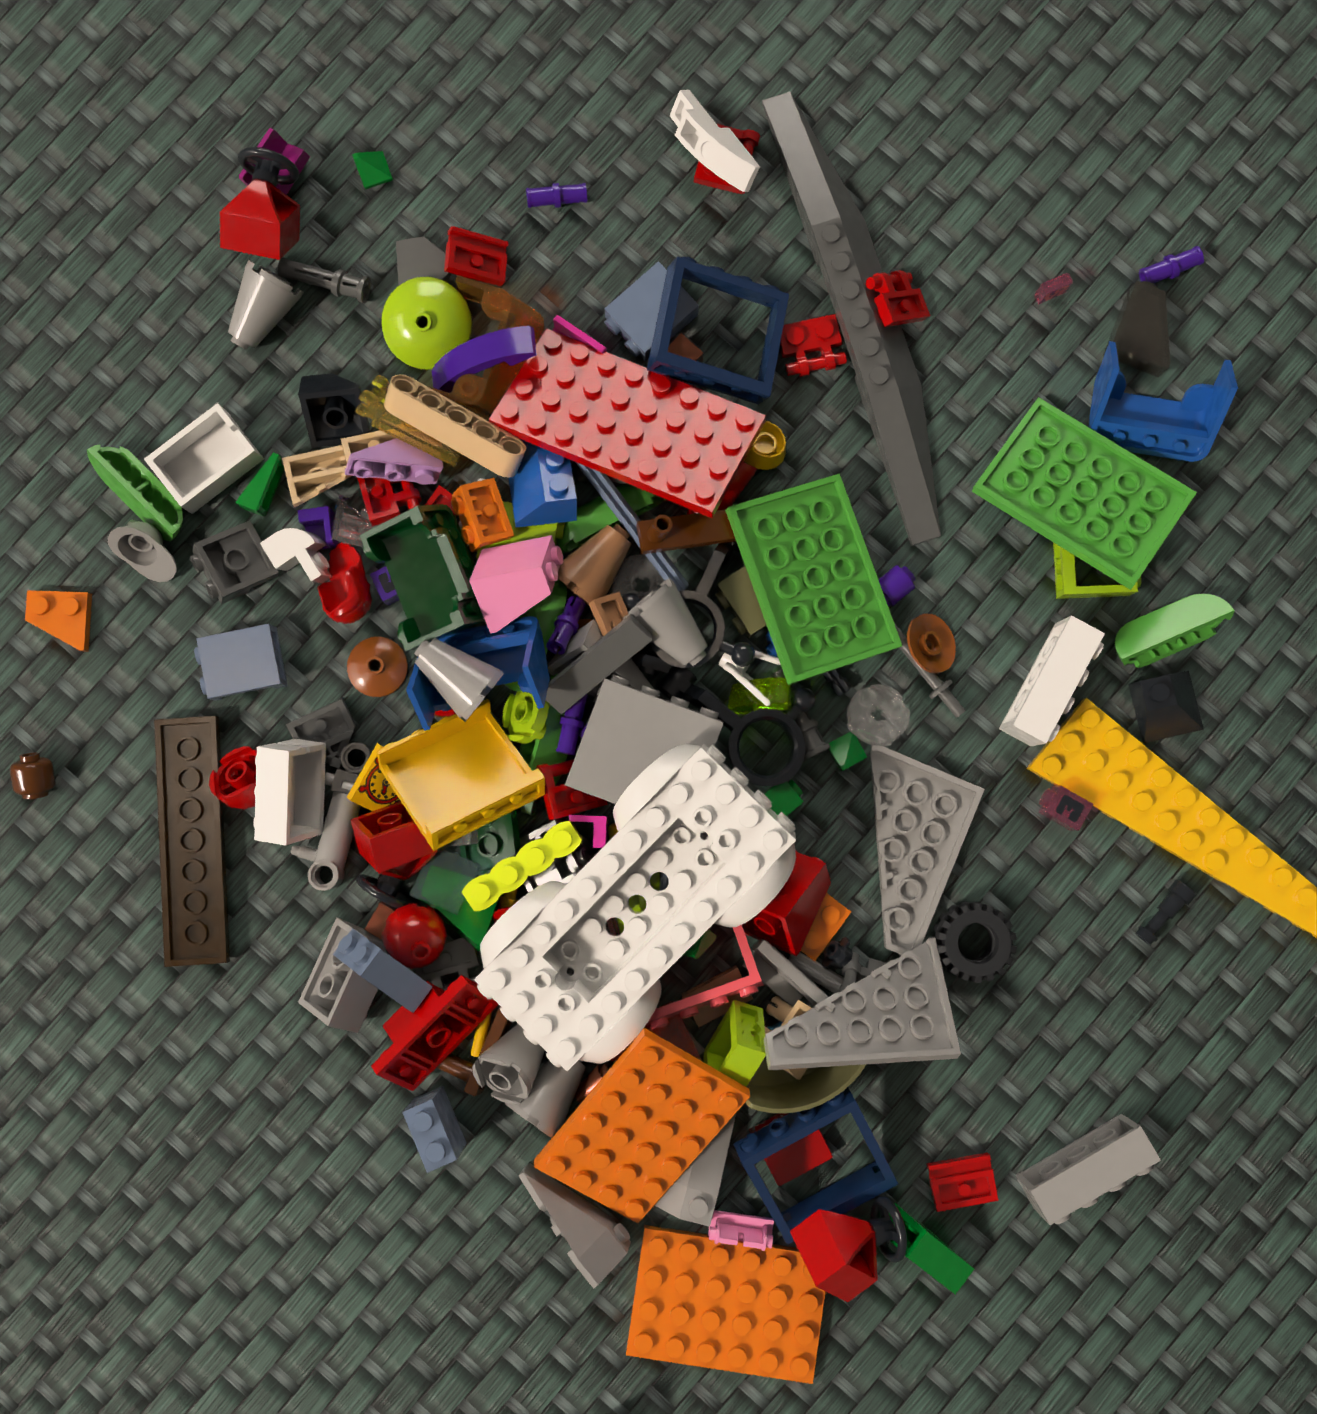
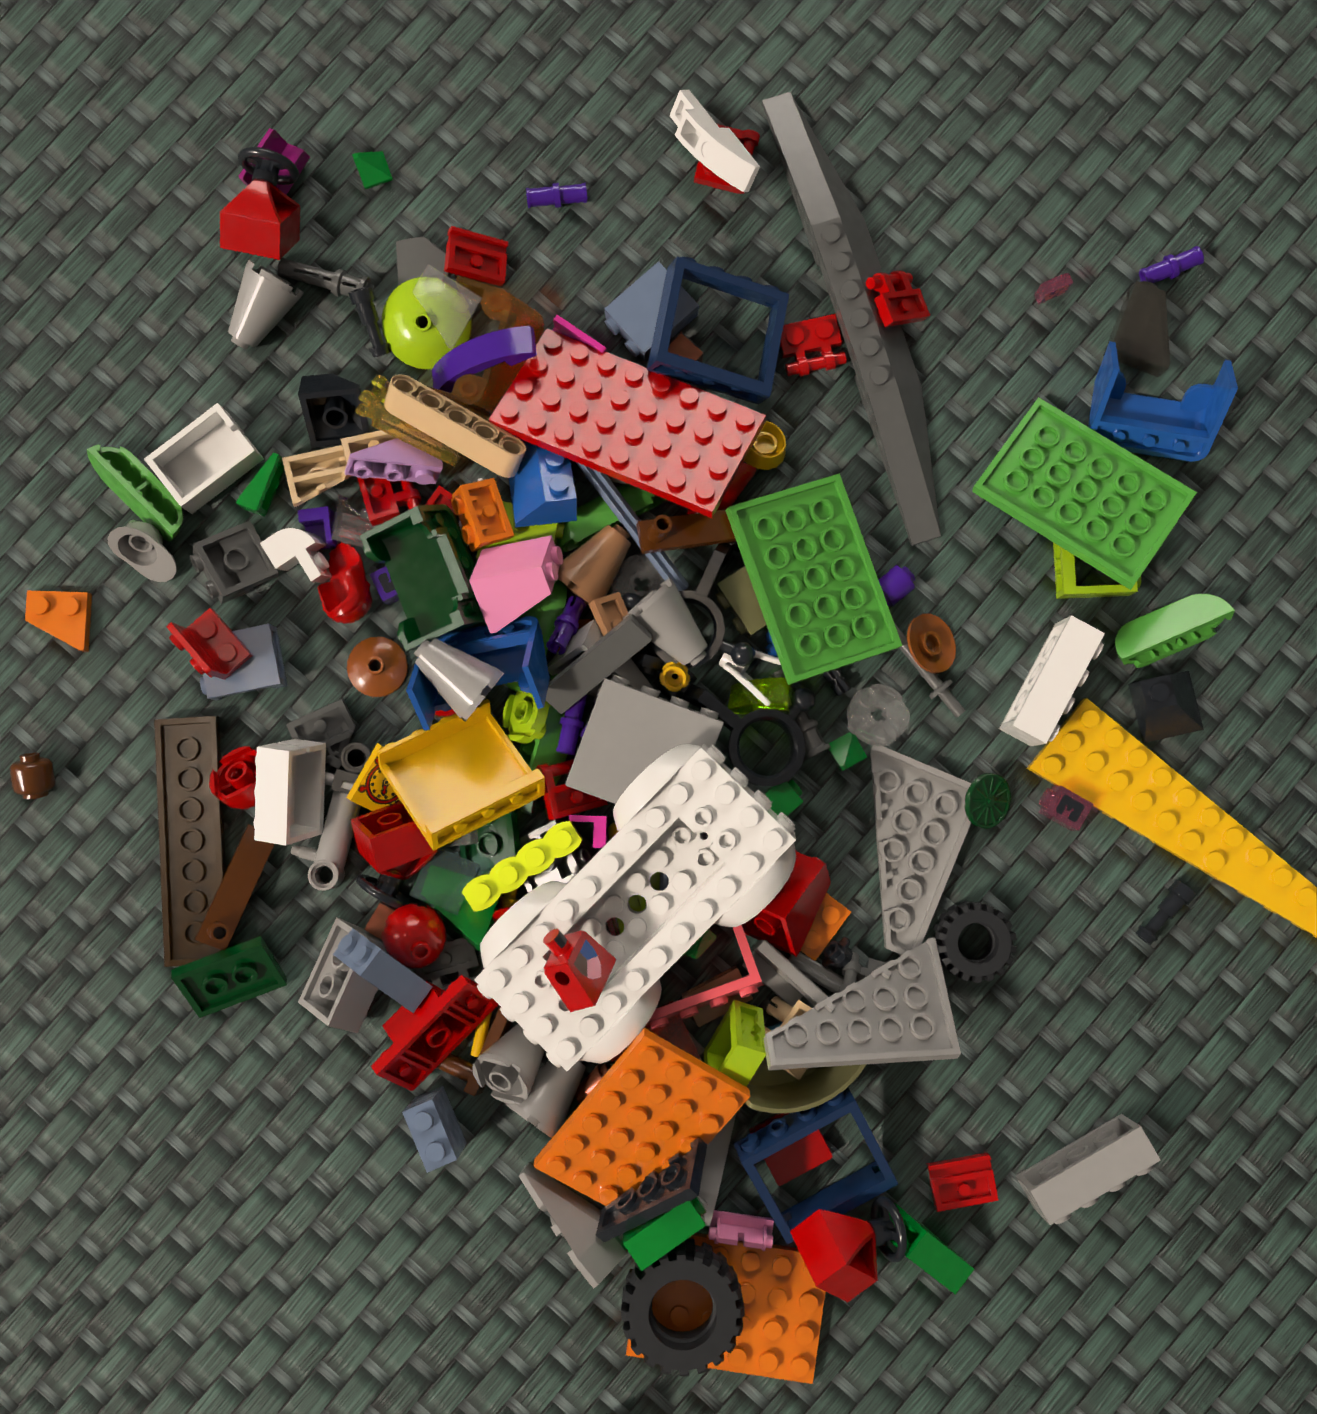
none -> red bracket [166,608,253,680]
none -> dark green plate [171,936,287,1018]
none -> reddish brown piece [195,824,274,950]
none -> black piece [348,286,390,357]
none -> clear wing [412,264,482,349]
none -> red torso [543,929,616,1012]
none -> black wing [596,1137,707,1242]
none -> black tyre [621,1239,745,1376]
none -> green slope [623,1196,707,1271]
none -> yellow plate [659,662,690,692]
none -> dark green wheel [965,773,1011,828]

